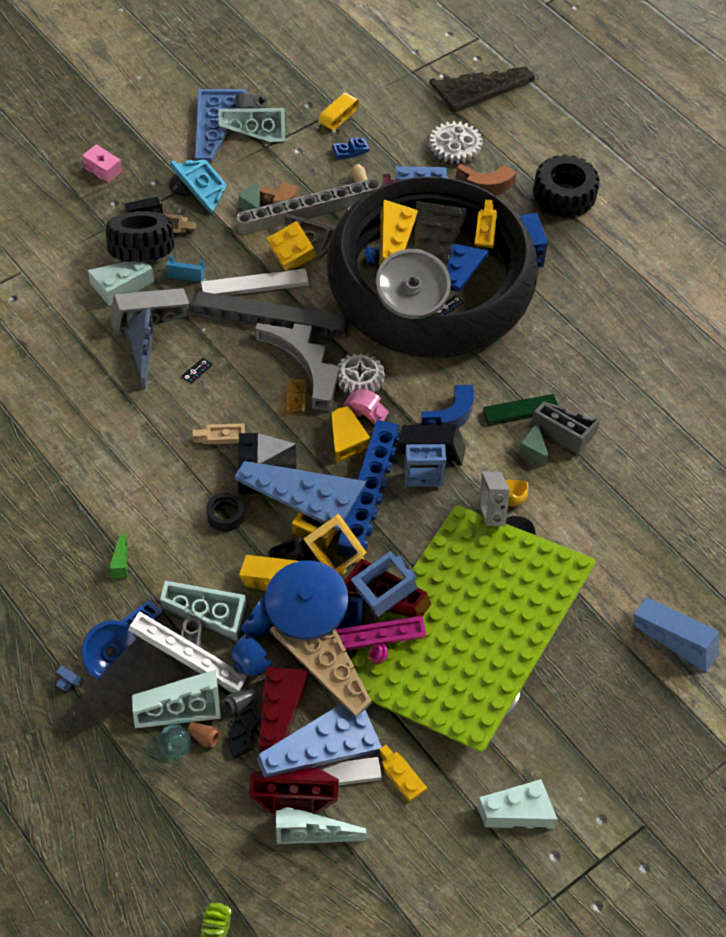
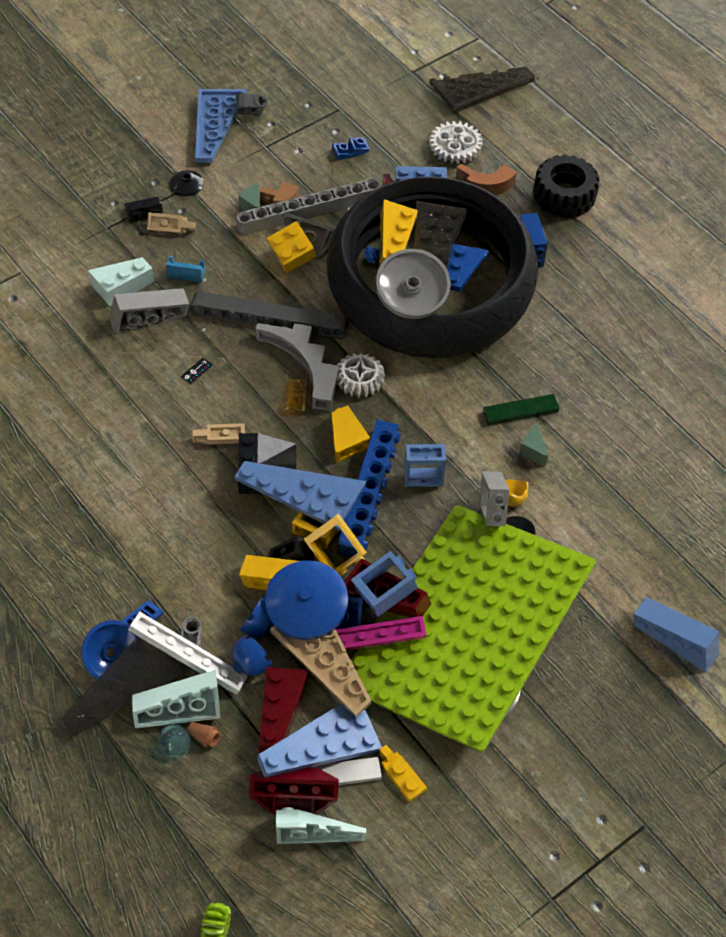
medium blue tile [56,665,84,692] -> none
bright pink brick [82,145,122,183] -> none
black tyre [105,211,174,262] -> none
bright green slope [109,533,128,579] -> none
sand blue wedge [126,308,154,389] -> none
light aqua wedge [160,581,246,641] -> none
medium azure wing [169,160,227,214] -> none
white tile [201,269,309,296] -> none
black tyre [206,493,244,532] -> none
light aqua wedge [218,108,285,142] -> none
dark grey cone [224,689,257,714] -> none
black tile [229,703,261,759] -> none
yellow beam [318,93,360,131] -> none
bright pink brick [343,389,389,425] -> none
tan cone [350,164,368,183] -> none
dark pink plate [369,643,388,664] -> none
black wedge [398,424,466,466] -> none
blue arch [420,384,474,428] -> none
black sticker [436,295,465,315] -> none
yellow hinge [475,200,497,248] -> none
light aqua wedge [477,779,557,829] -> none
dark grey wedge [530,402,601,454] -> none

